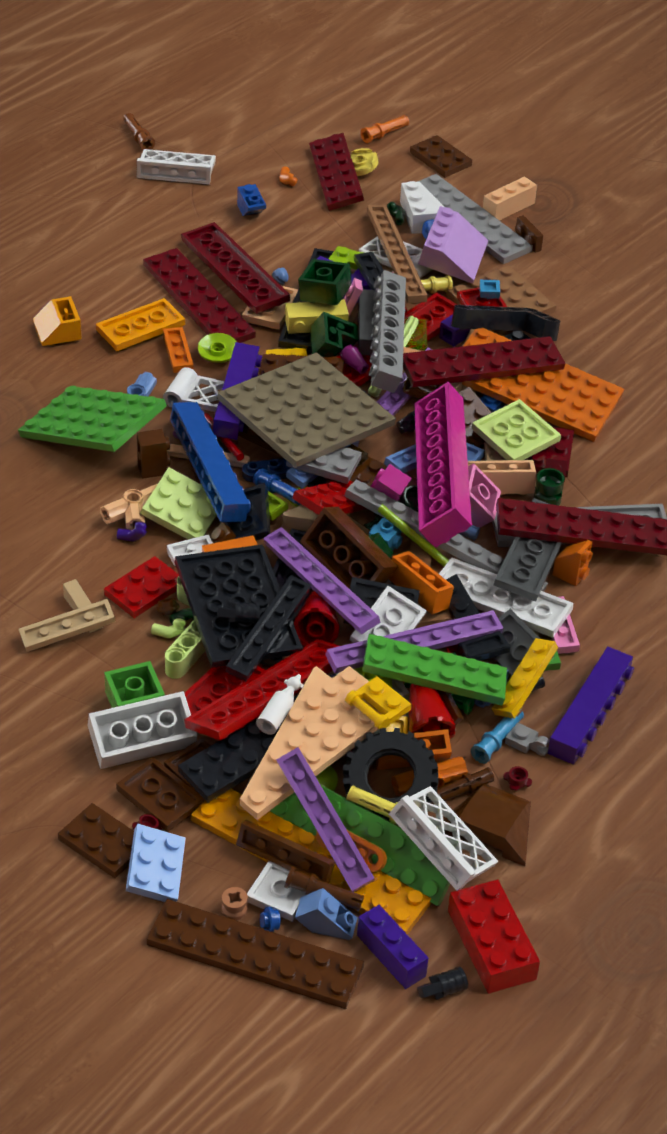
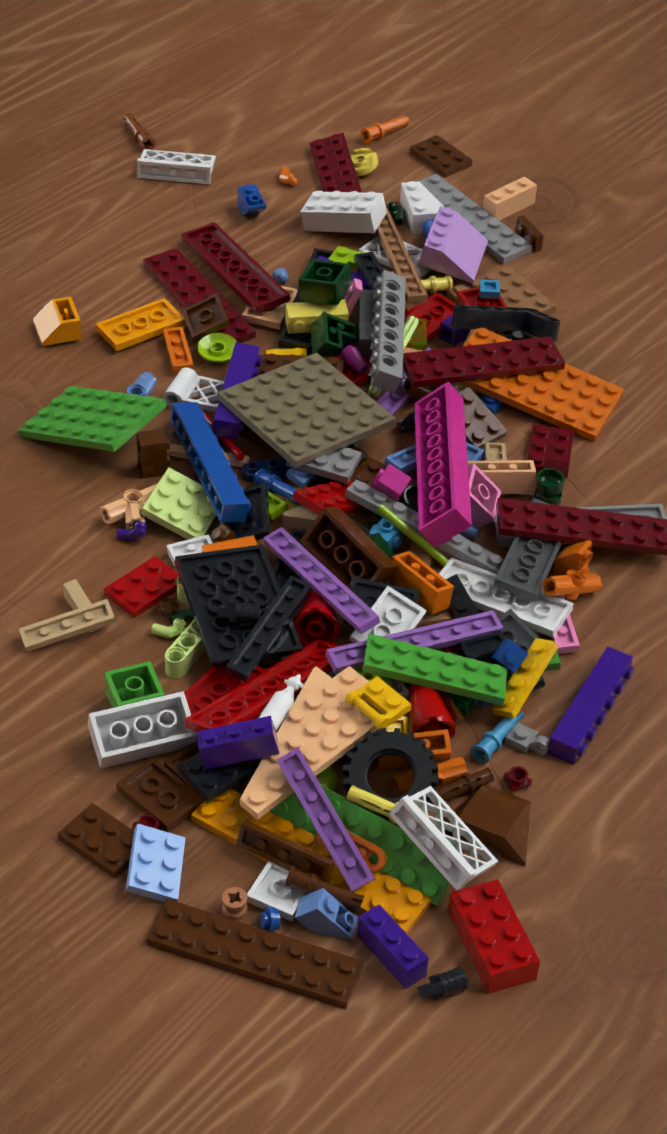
yellowish green plate [471,399,561,460] -> none
none -> reddish brown plate [182,293,231,342]
none -> dark purple brick [197,716,279,770]
none -> white brick [300,191,387,233]
none -> blue brick [491,639,528,673]
none -> orange piece [542,570,602,600]

